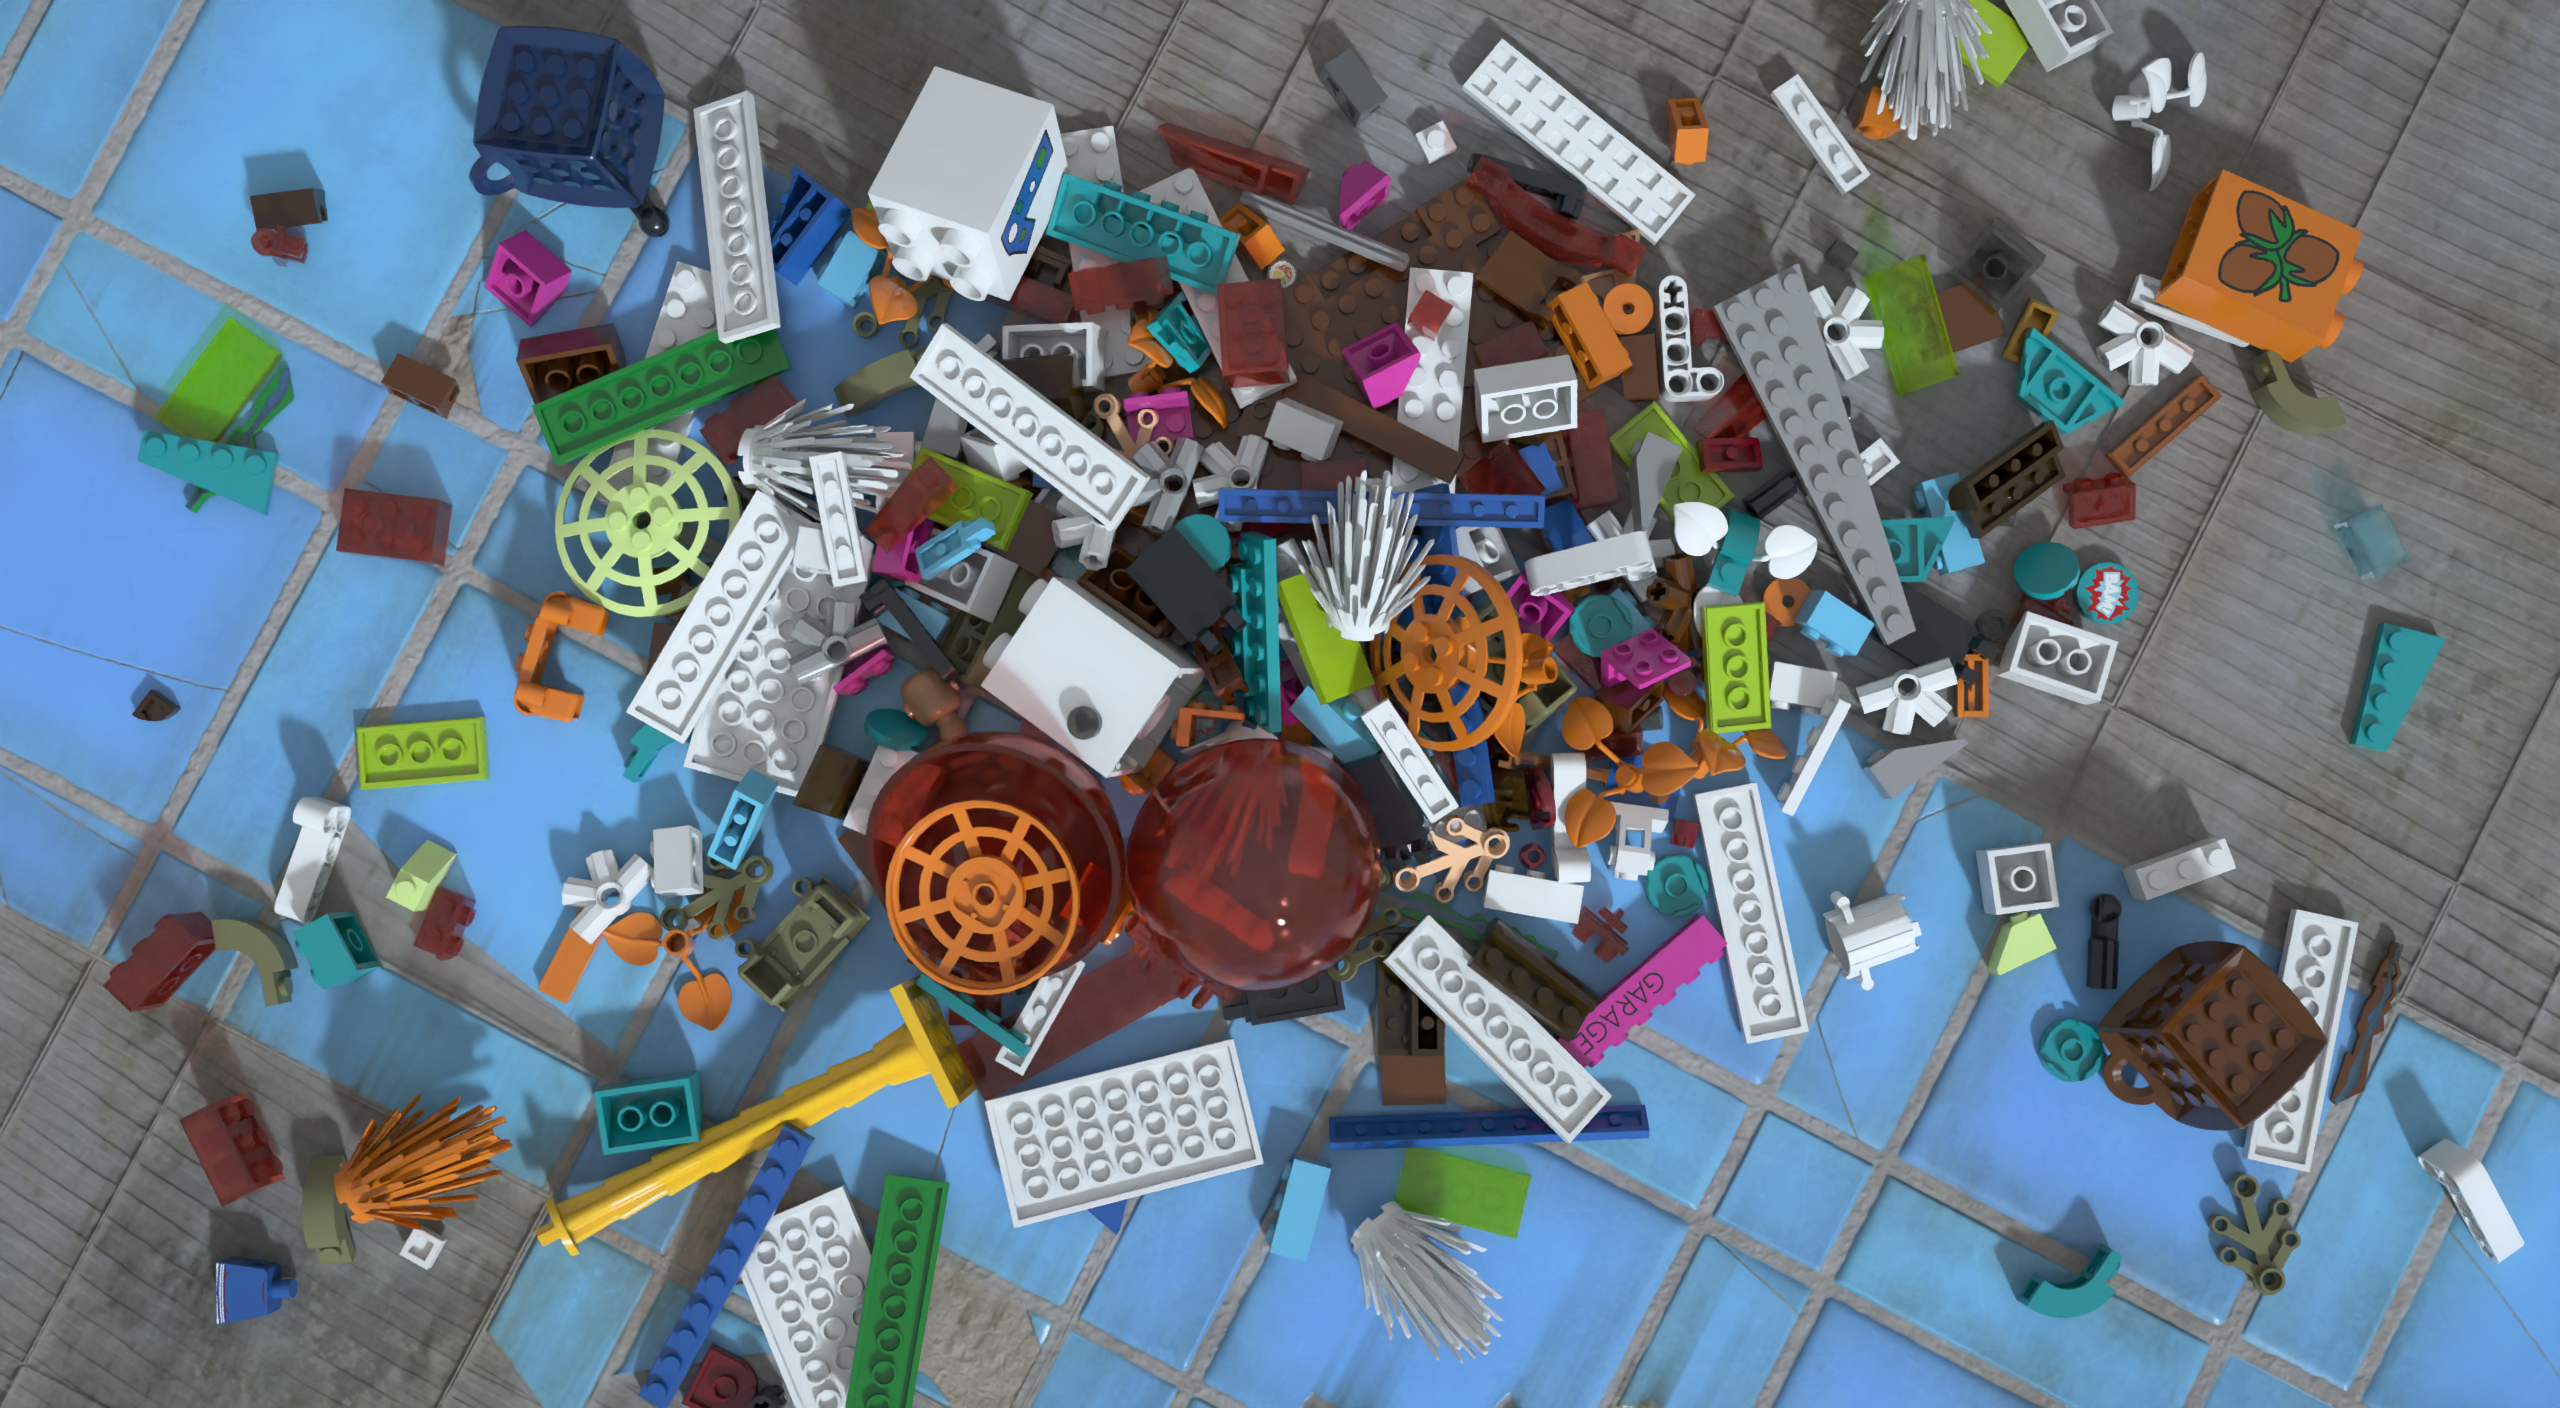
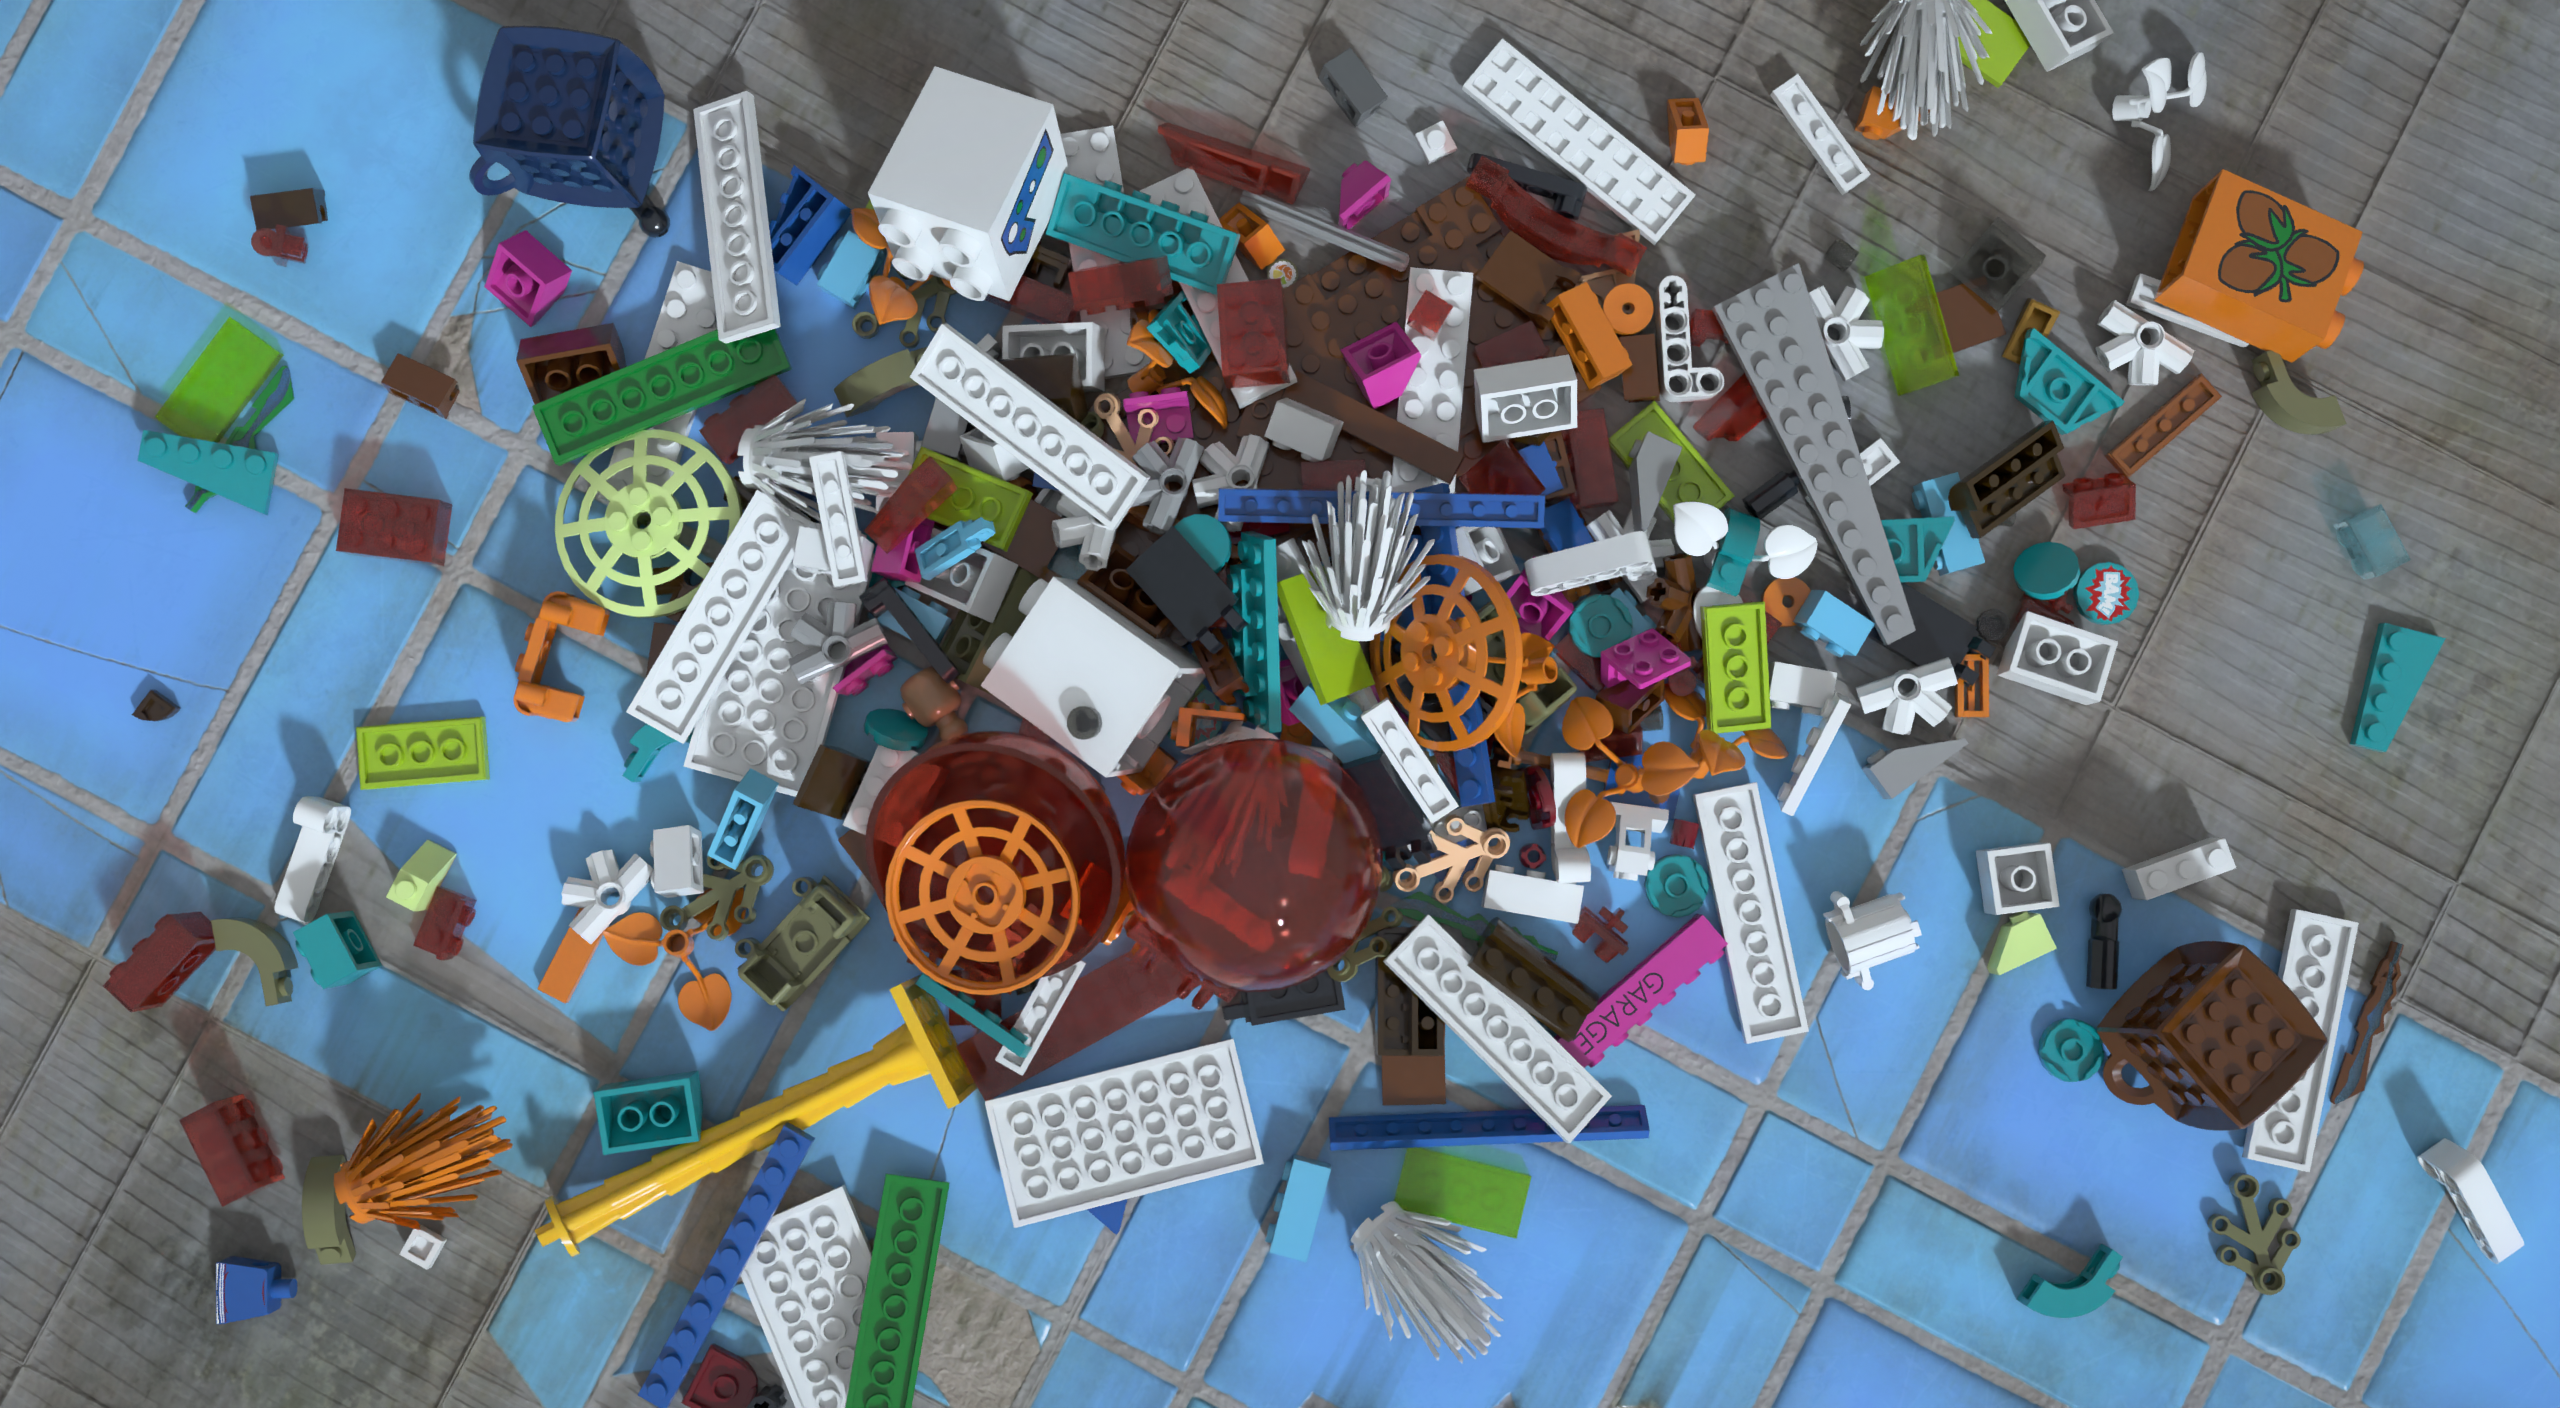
dark red plate [1696,438,1763,473] -> none

